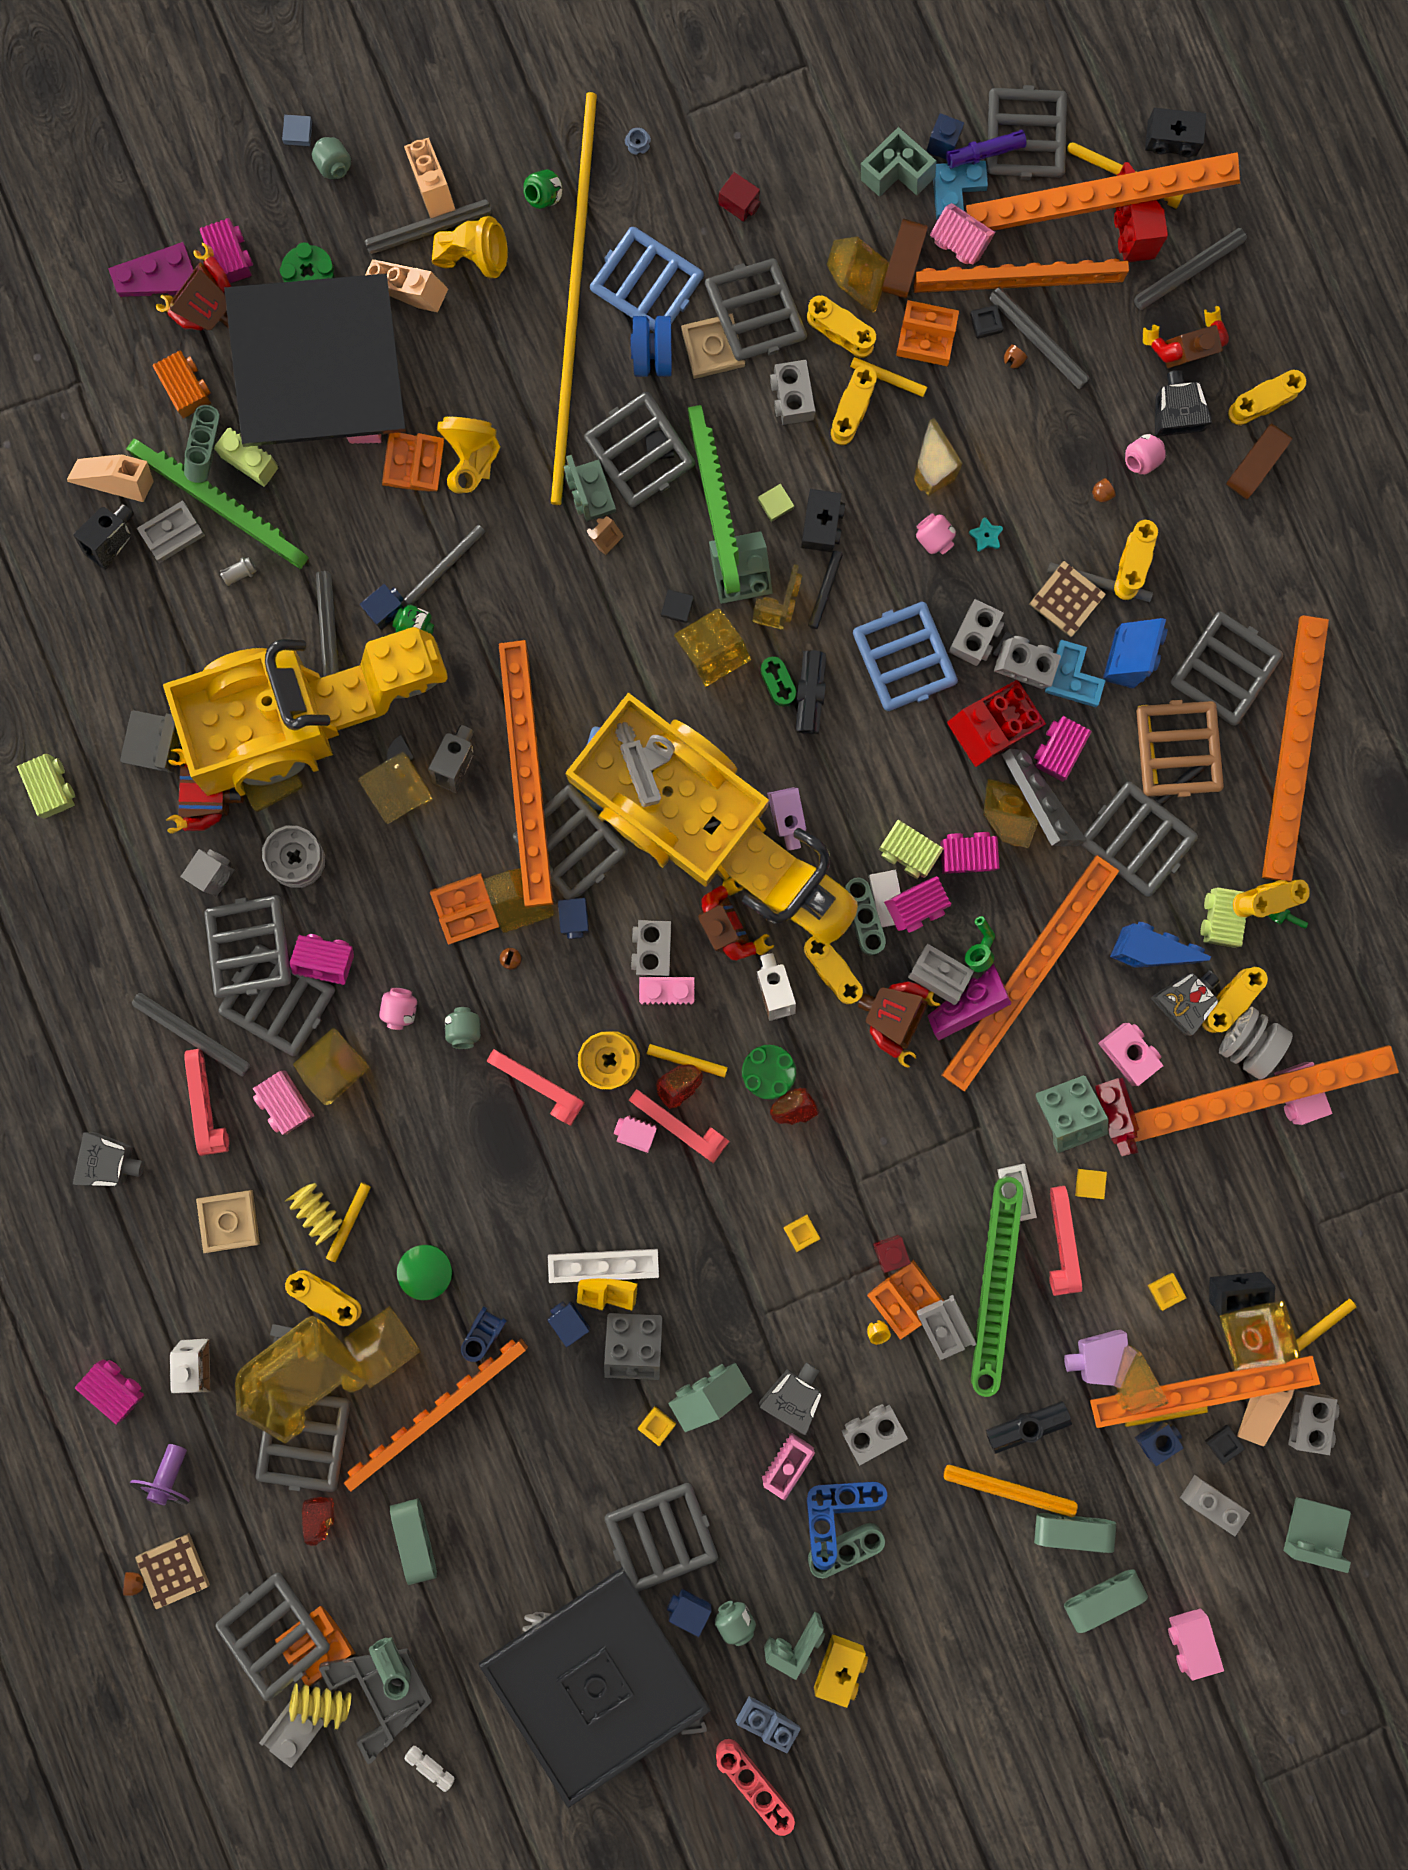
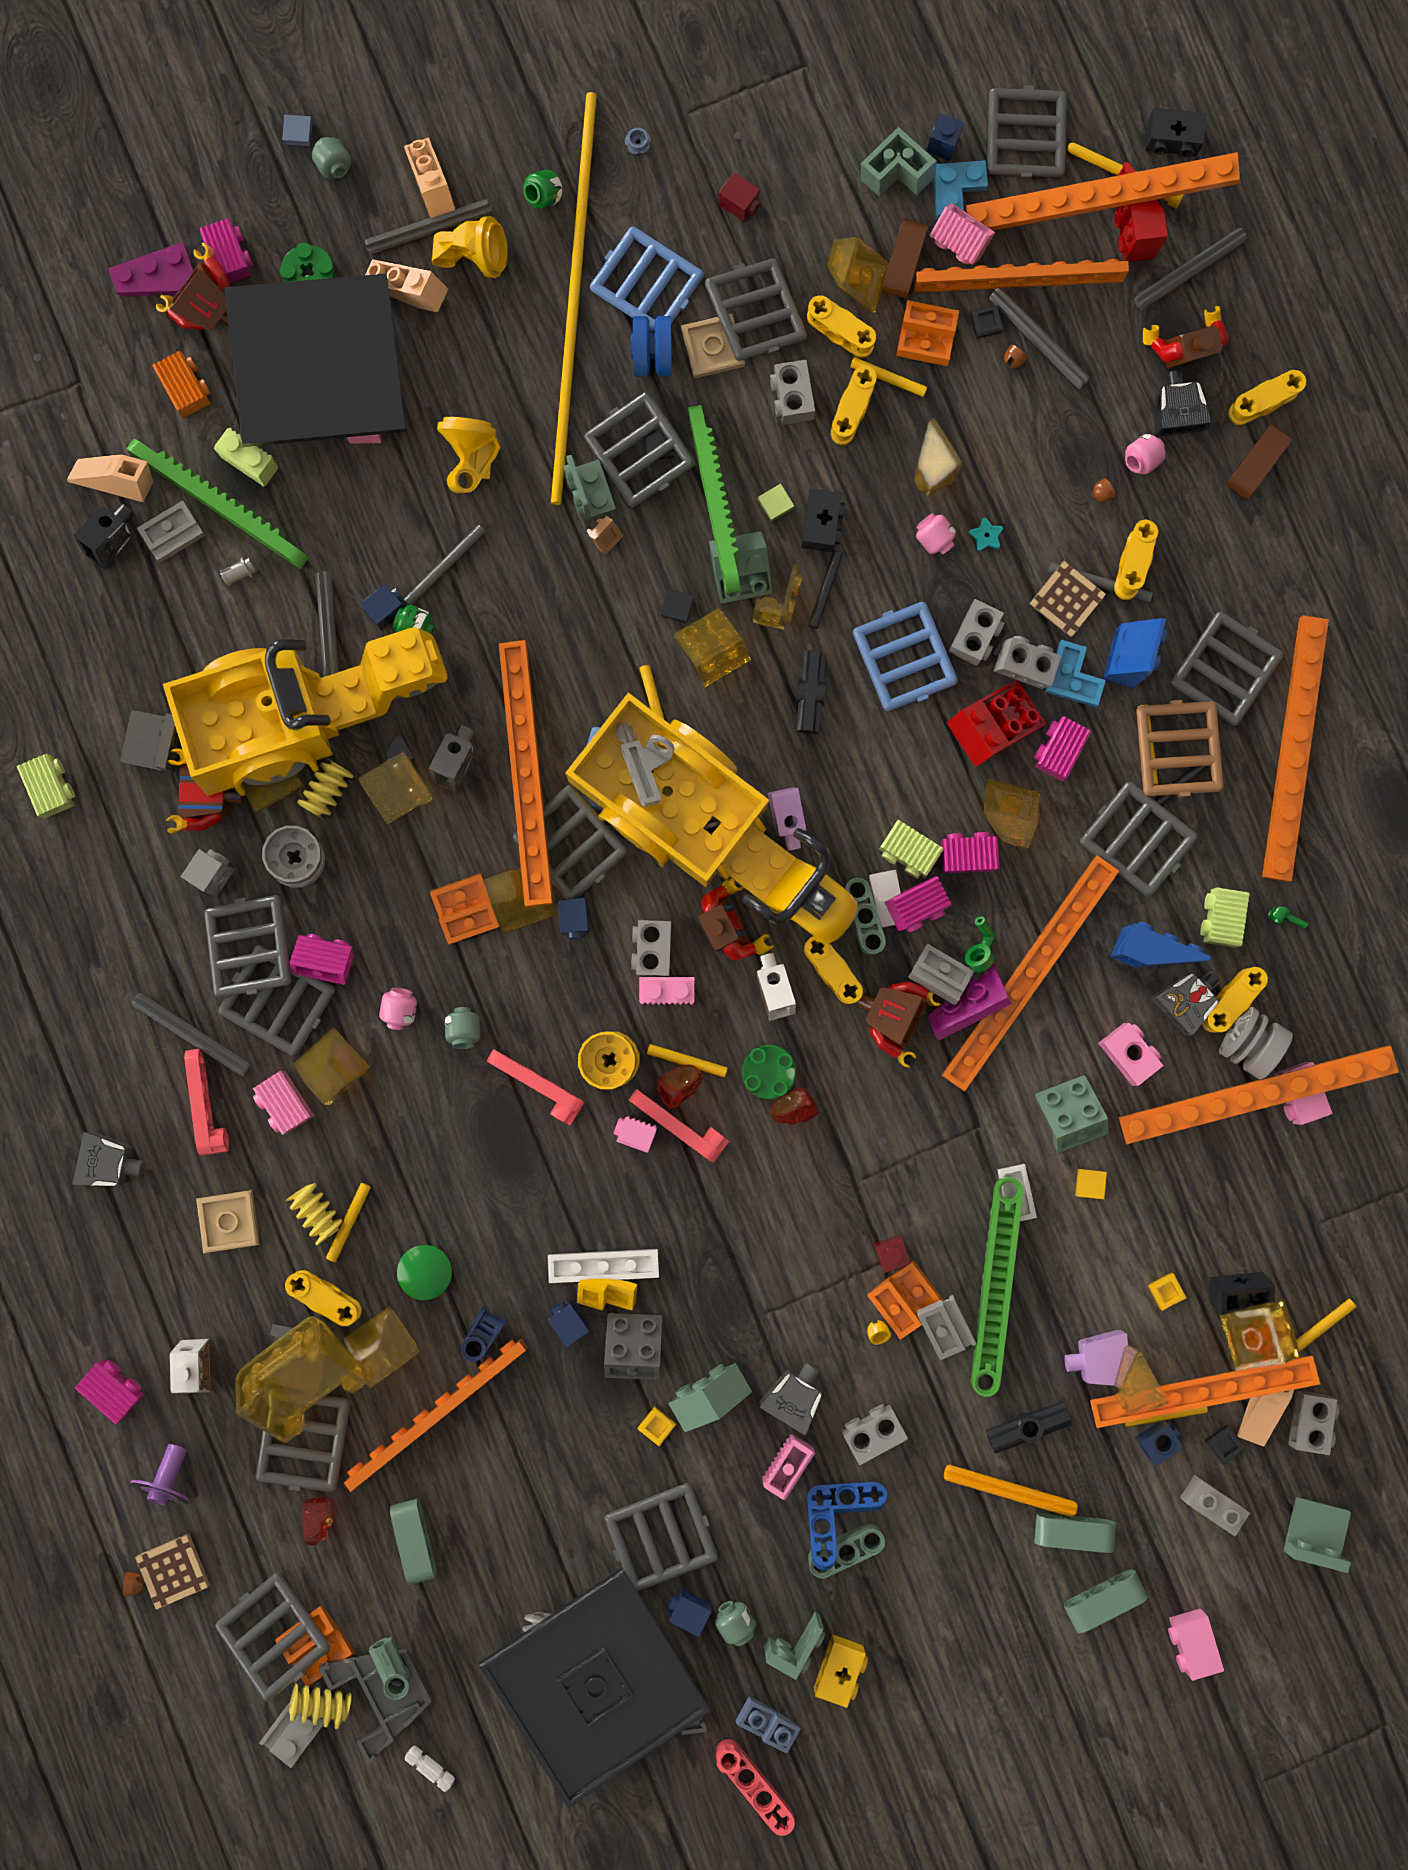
sand green beam [184,405,219,483] -> none
orange slope [382,433,444,492] -> none
dark orange hinge [499,948,522,970] -> none
green beam [761,656,796,707] -> none
yellow tile [783,1214,820,1252] -> none
dark purple pin [946,130,1027,169] -> none
dark grey wing [1002,749,1087,846] -> none
coral beam [1049,1186,1082,1296] -> none
dark red hinge [1095,1078,1139,1156] -> none
yellow piece [1233,880,1310,917] -> none
none -> light yellow piece [297,759,354,819]
none -> yellow bar [640,665,664,719]

